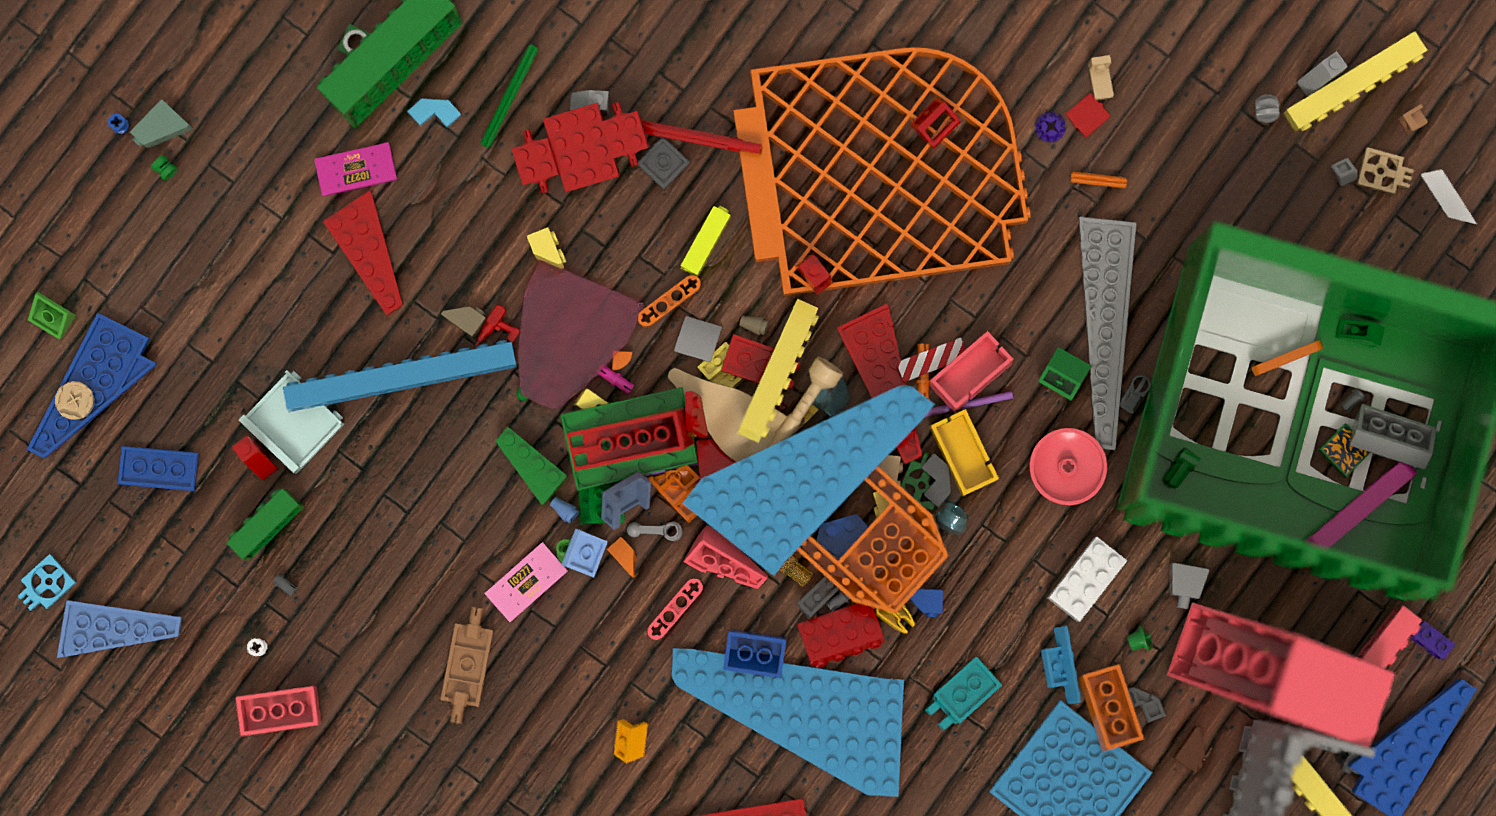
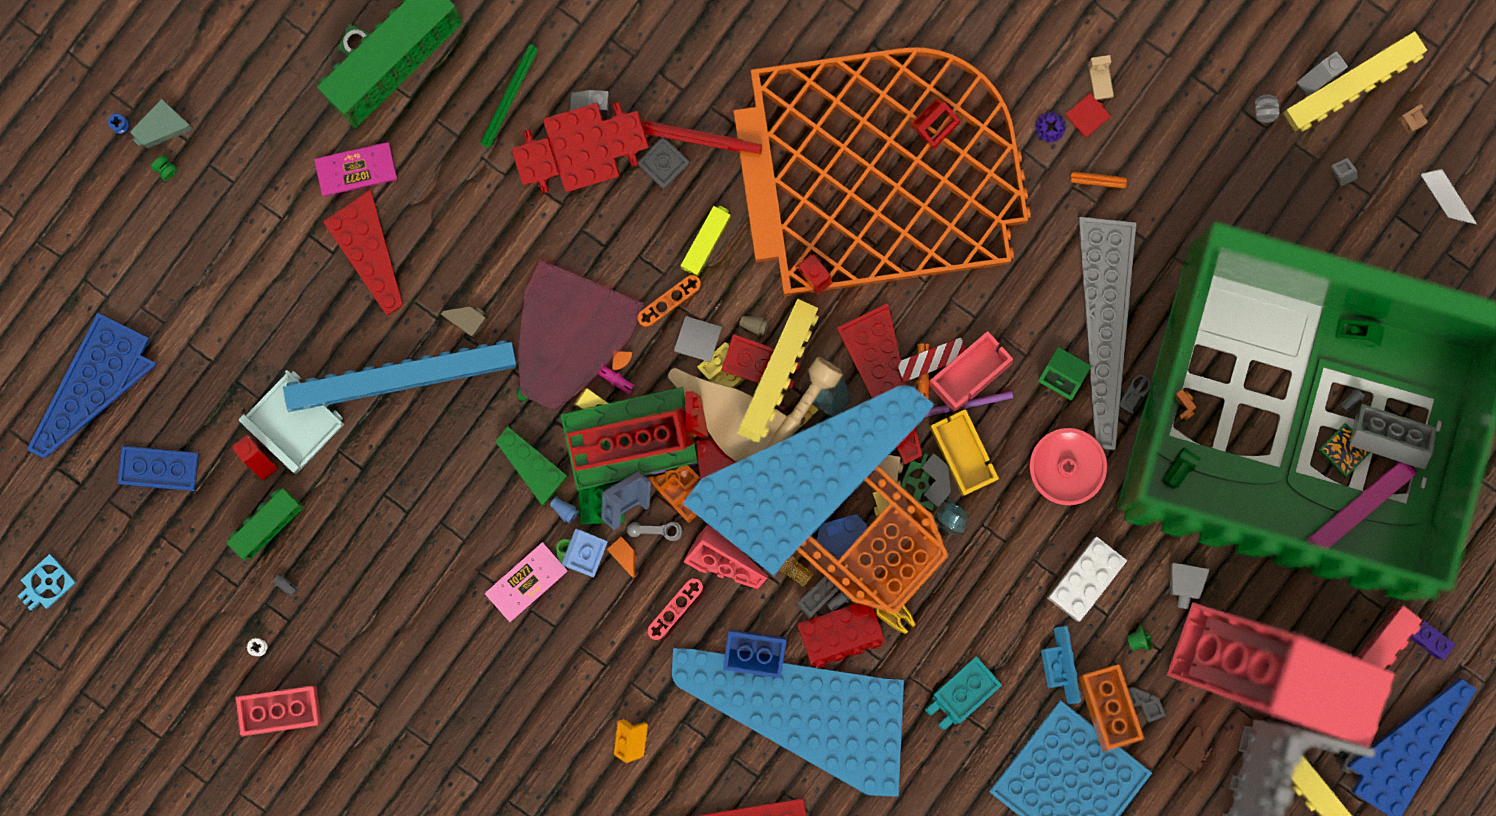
bright green slope [28,292,76,340] -> none
tan tile [55,381,95,420] -> none
medium blue wing [57,600,183,658] -> none
medium azure tile [408,99,462,128] -> none
medium nougat plate [441,607,494,724] -> none
red piece [475,305,521,347] -> none
light yellow slope [527,228,566,269] -> none
blue slope [909,589,943,617] -> none
orange beam [1251,340,1324,376] -> none
tan piece [1356,147,1414,195] -> none
none -> orange bracket [1173,390,1197,421]

